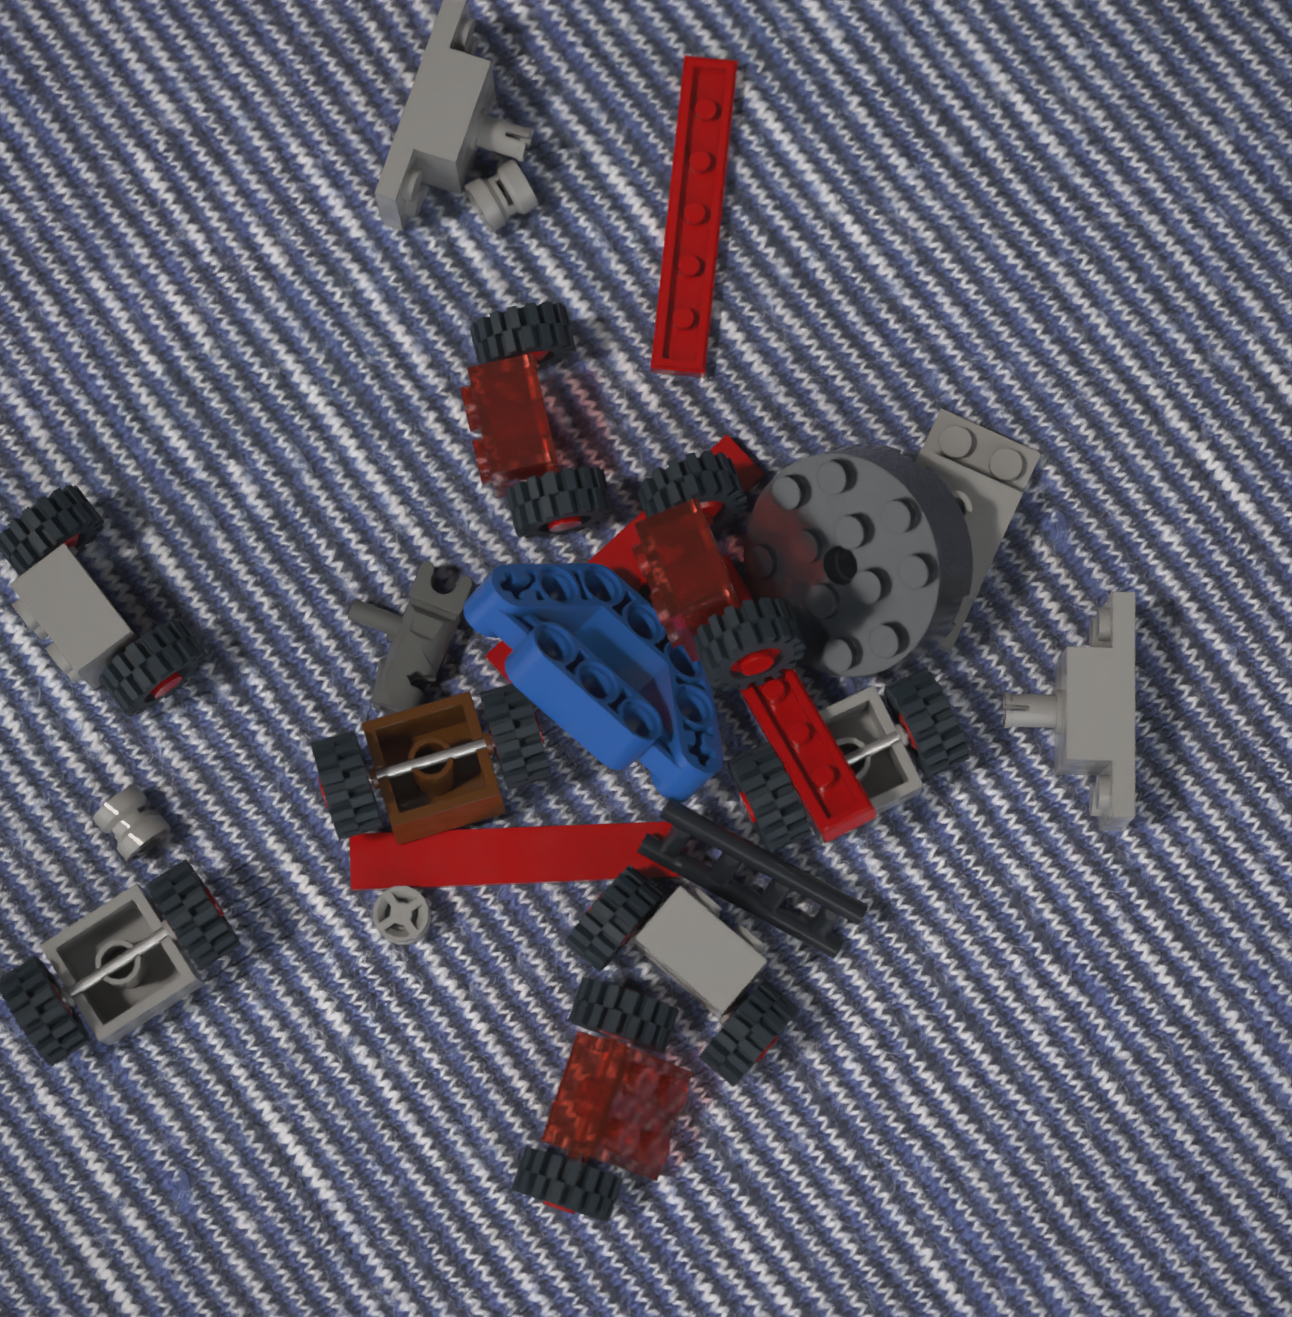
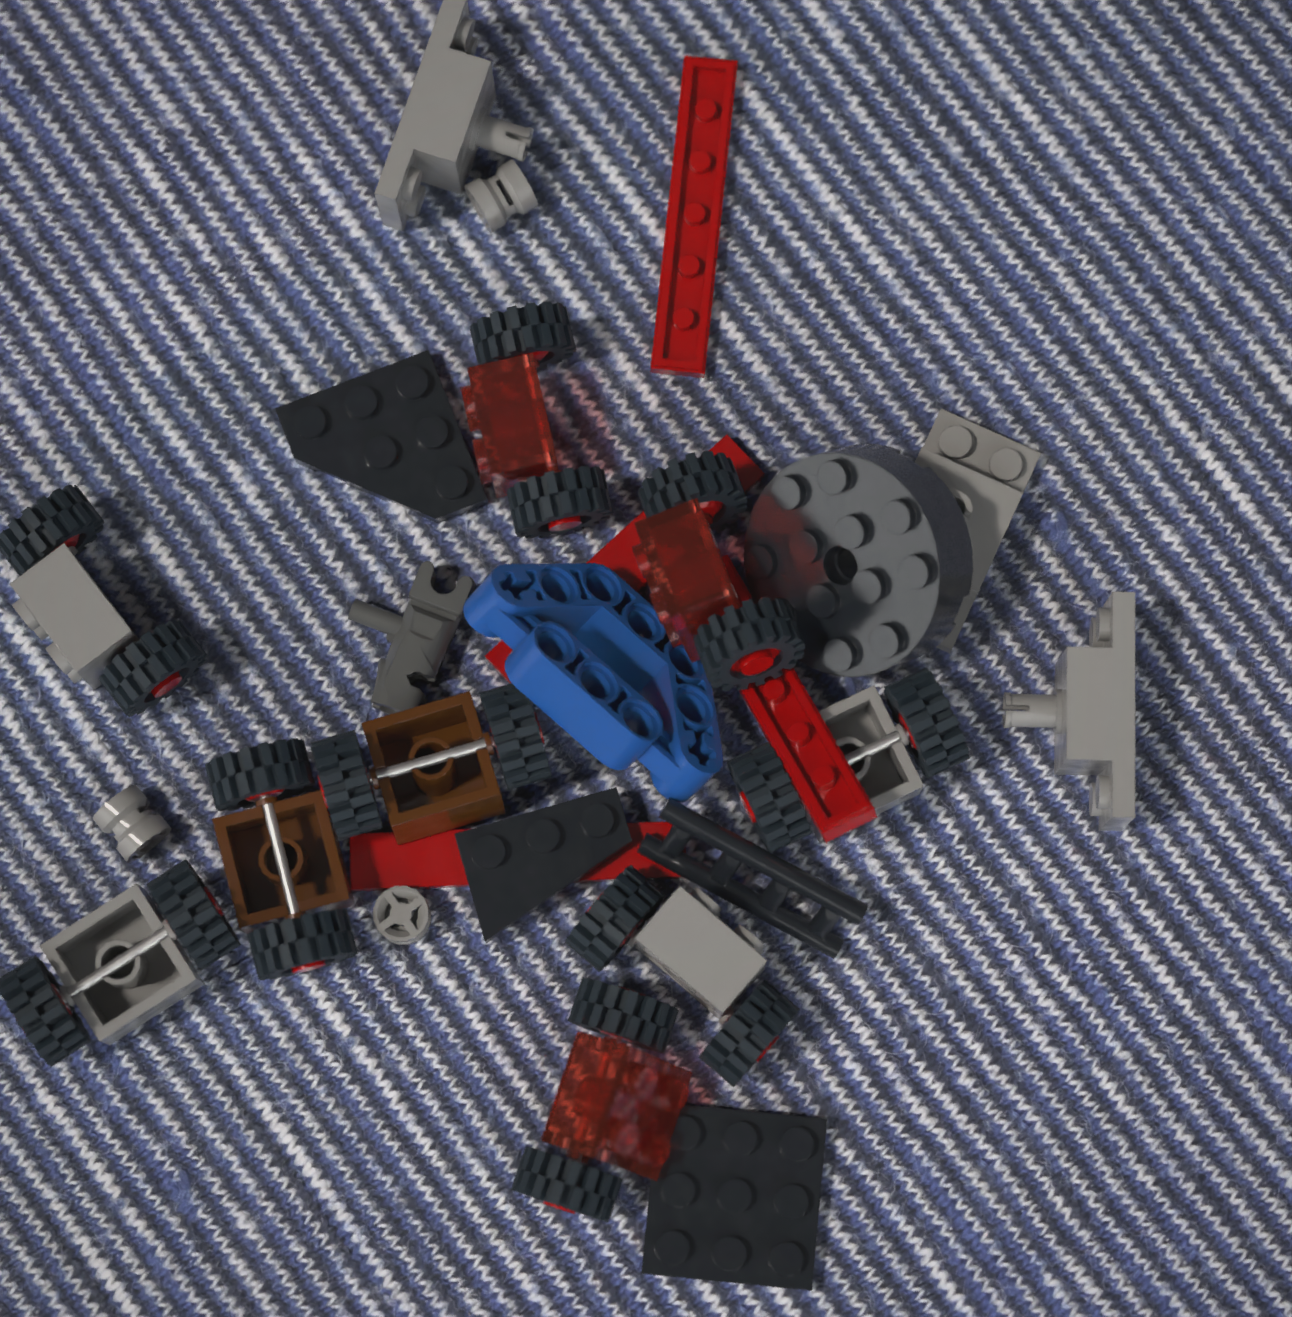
none -> brick [205,738,358,980]
none -> black plate [275,350,488,523]
none -> black wing [455,787,632,944]
none -> black plate [641,1102,827,1291]

